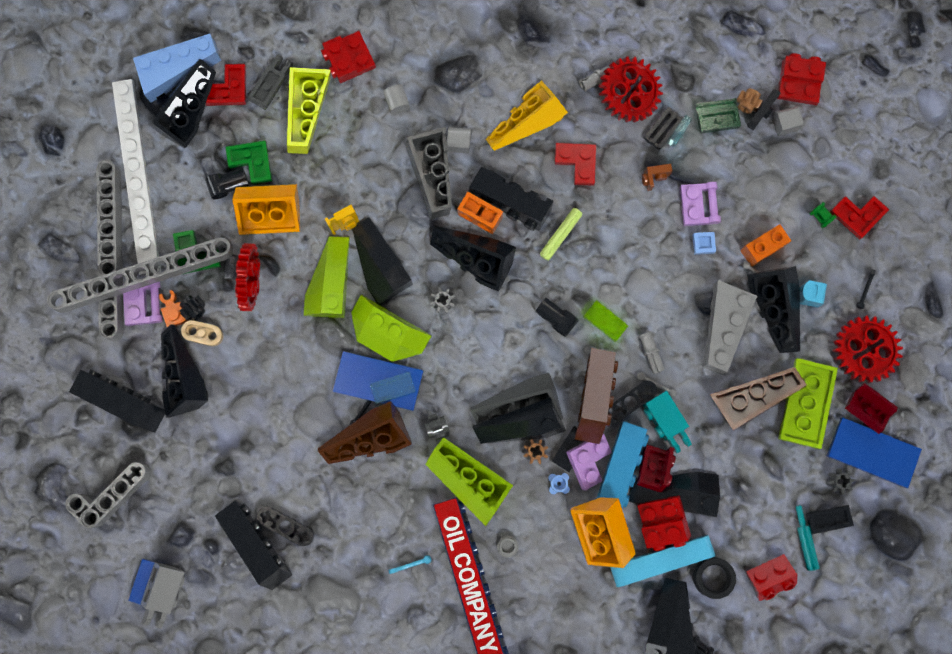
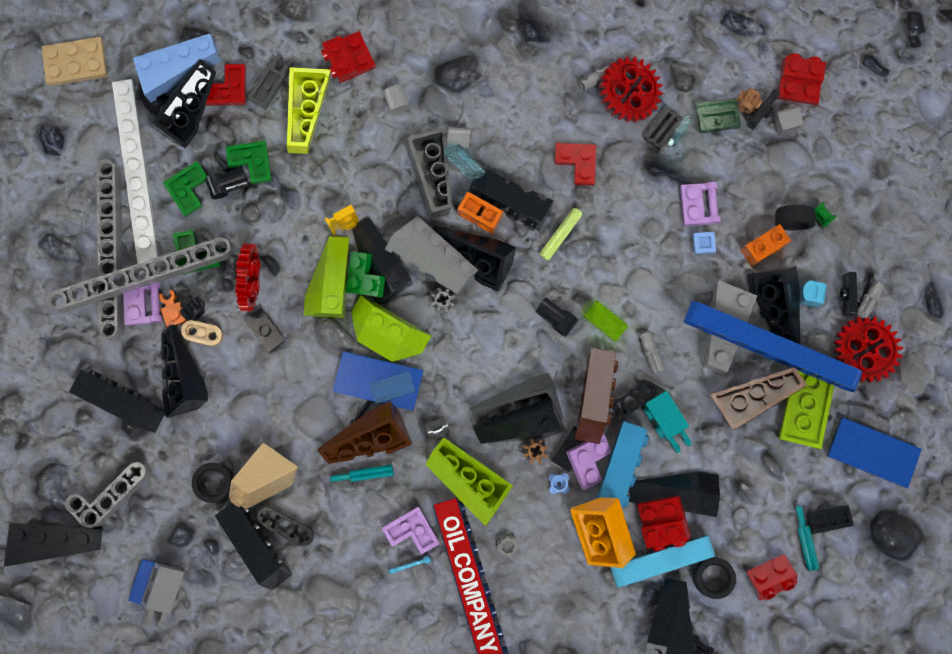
light orange slope [232,184,300,235] -> none
yellow wedge [486,80,568,151] -> none
dark red bracket [637,444,676,492] -> none
dark orange bracket [642,164,672,191] -> none
dark grey gear [826,468,855,495] -> none
red plate [830,196,889,240] -> none
dark red bracket [845,383,898,434] -> none
none -> black wedge [4,523,103,567]
none -> tan plate [42,37,108,86]
none -> green plate [163,161,208,217]
none -> black tyre [191,462,234,503]
none -> tan slope [229,443,298,509]
none -> black plate [245,308,286,353]
none -> teal axle [330,464,394,482]
none -> green plate [346,252,385,297]
none -> lavender plate [382,507,440,555]
none -> light grey wedge [385,216,478,294]
none -> clear light blue tile [444,144,486,180]
none -> blue beam [683,301,862,392]
none -> black tyre [775,205,816,231]
none -> black plate [840,272,858,316]
none -> light grey axle [857,282,885,318]

